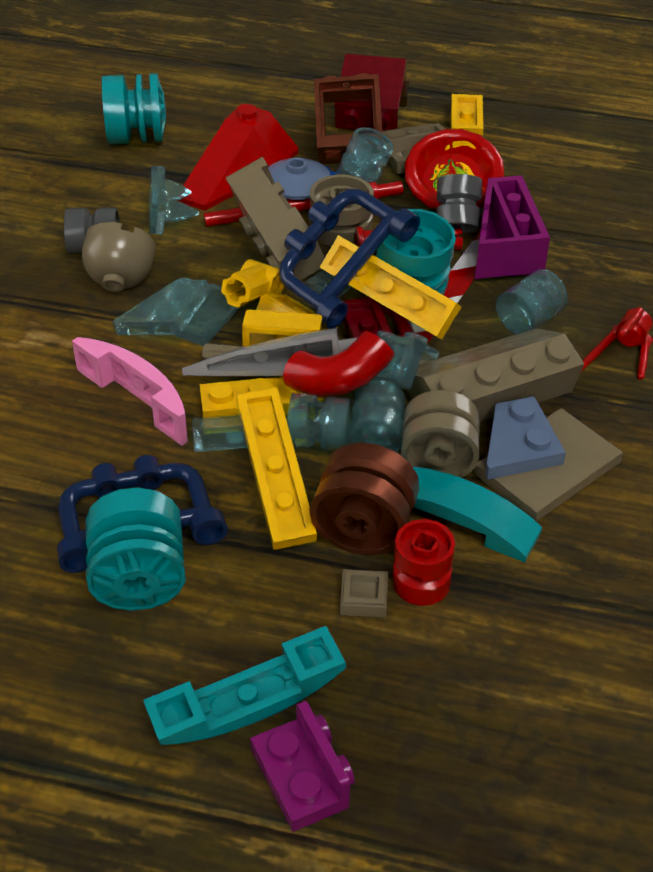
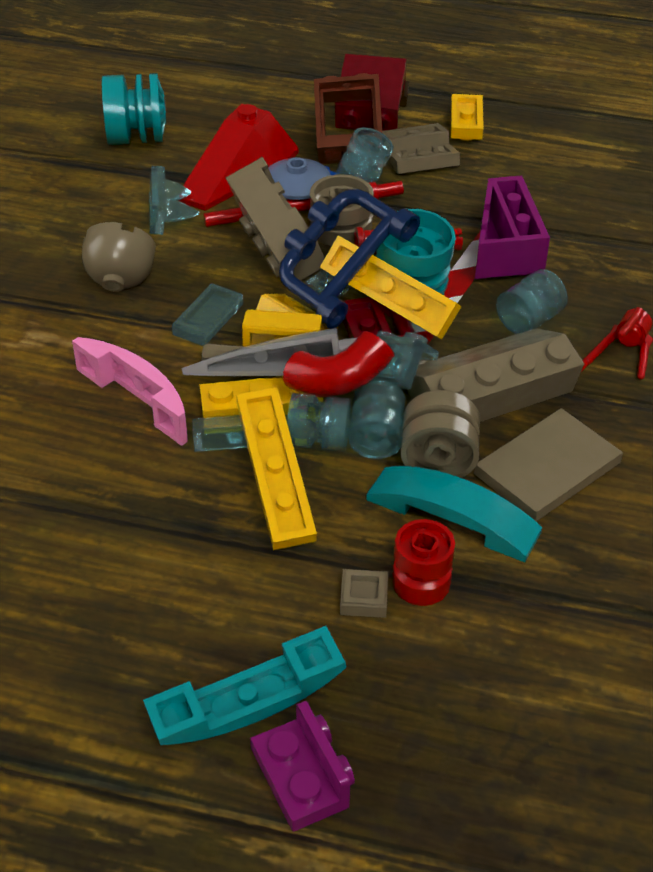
dark blue bar [57,455,228,573] -> none
dark grey wheel [64,207,120,254] -> none
teal wheel [86,488,186,611] -> none
clear light blue wing [113,278,211,335] -> none
yellow piece [221,259,284,308] -> none
copper wheel [309,442,420,556] -> none
red piece [405,129,504,210] -> none
dark grey wheel [436,174,482,233] -> none
sand blue wing [485,396,566,480] -> none

